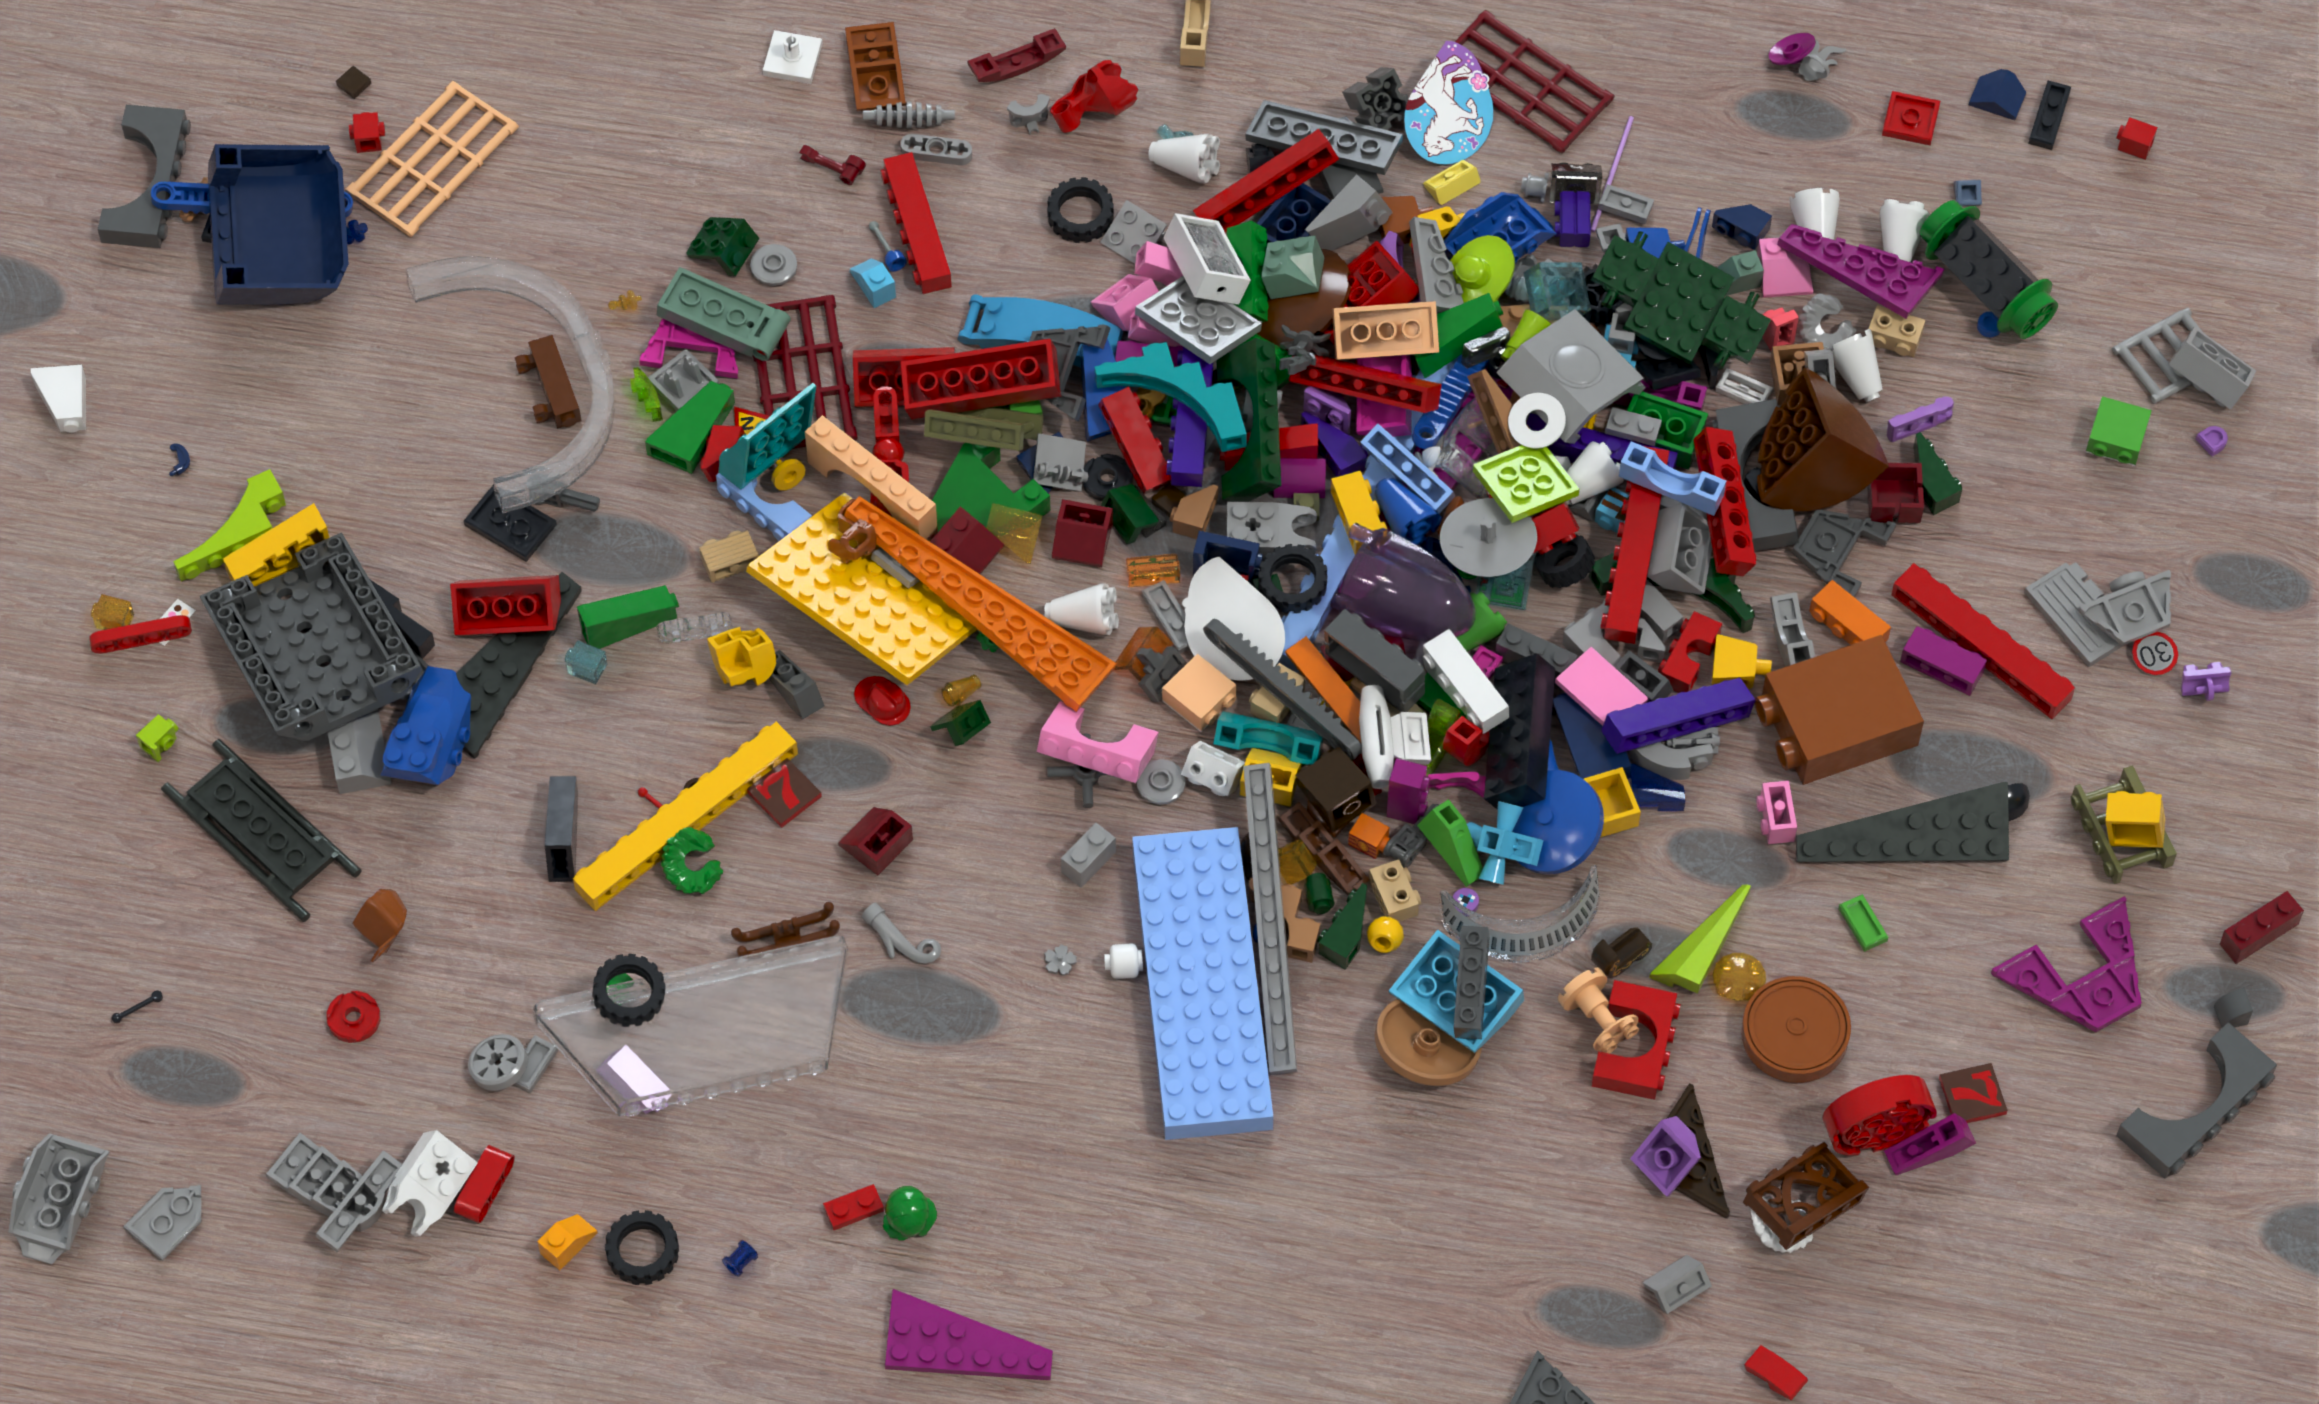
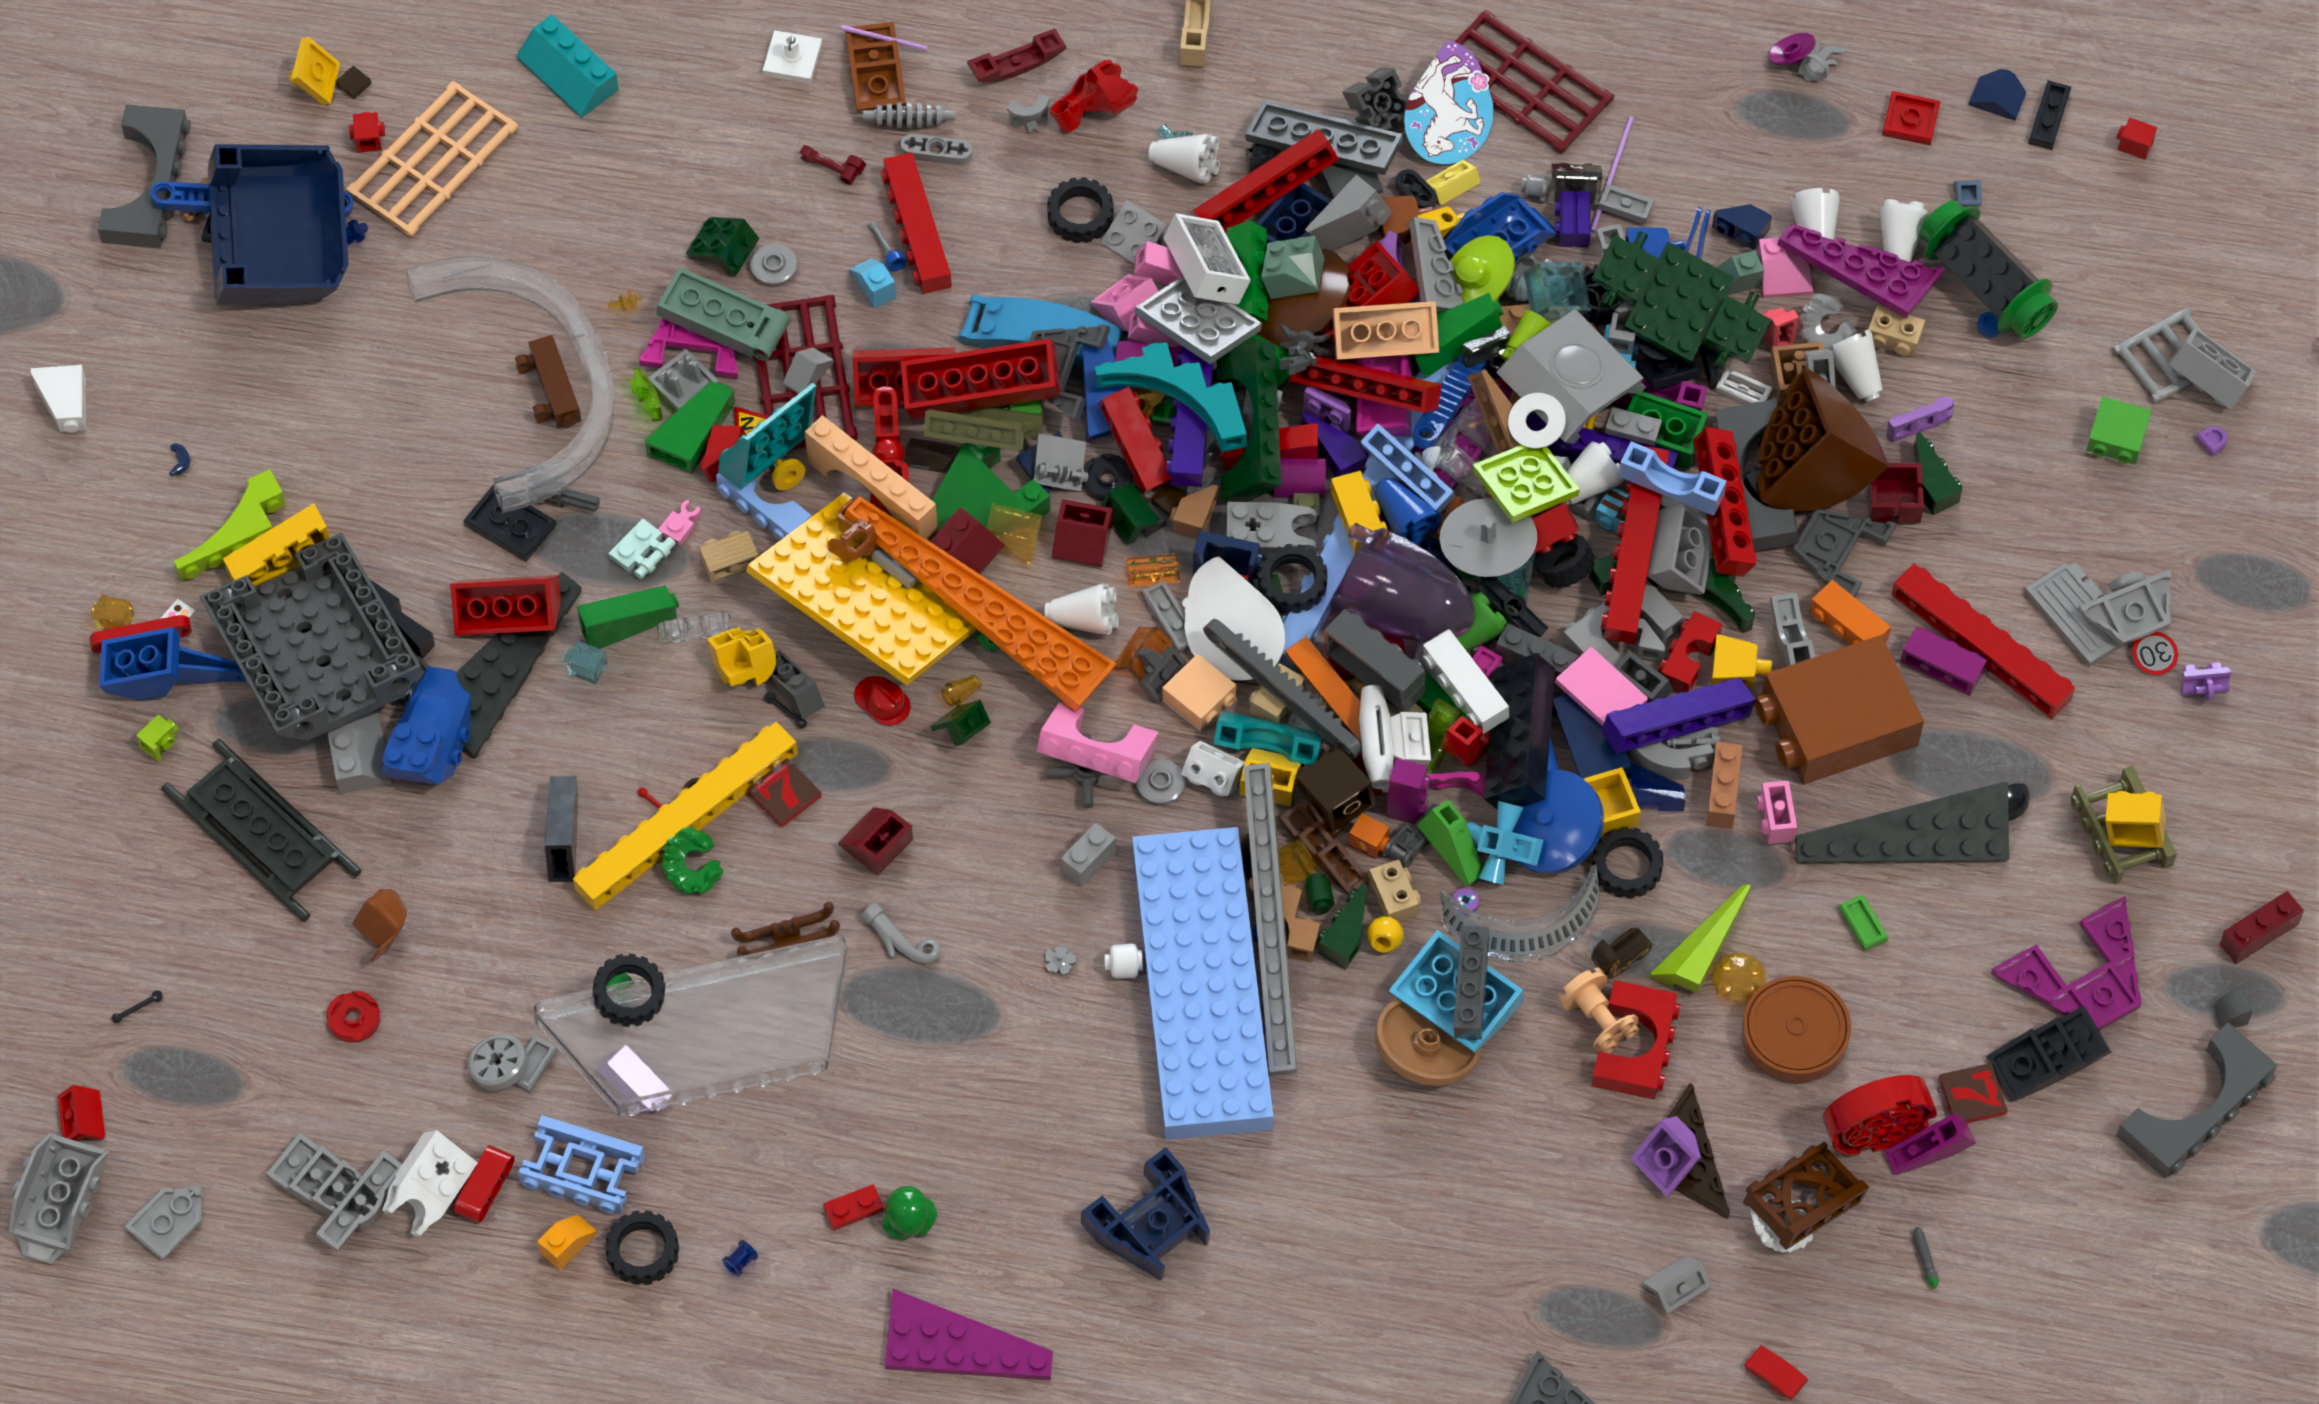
none -> red panel [57,1085,105,1142]
none -> blue slope [99,627,246,700]
none -> yellow tile [289,36,341,106]
none -> teal slope [517,14,619,118]
none -> light blue fence [518,1115,645,1214]
none -> light aqua plate [609,519,676,579]
none -> bright pink plate [658,500,701,547]
none -> black hinge [765,692,807,728]
none -> light grey slope [783,348,834,394]
none -> lavender axle [841,25,928,51]
none -> clear smoke slope [904,438,960,474]
none -> dark blue wedge [1080,1147,1210,1280]
none -> black plate [1396,169,1437,209]
none -> black piece [1476,576,1548,638]
none -> black tyre [1592,827,1663,899]
none -> nougat brick [1706,742,1742,829]
none -> dark grey piece [1914,1227,1939,1288]
none -> black slope [1986,1005,2112,1102]

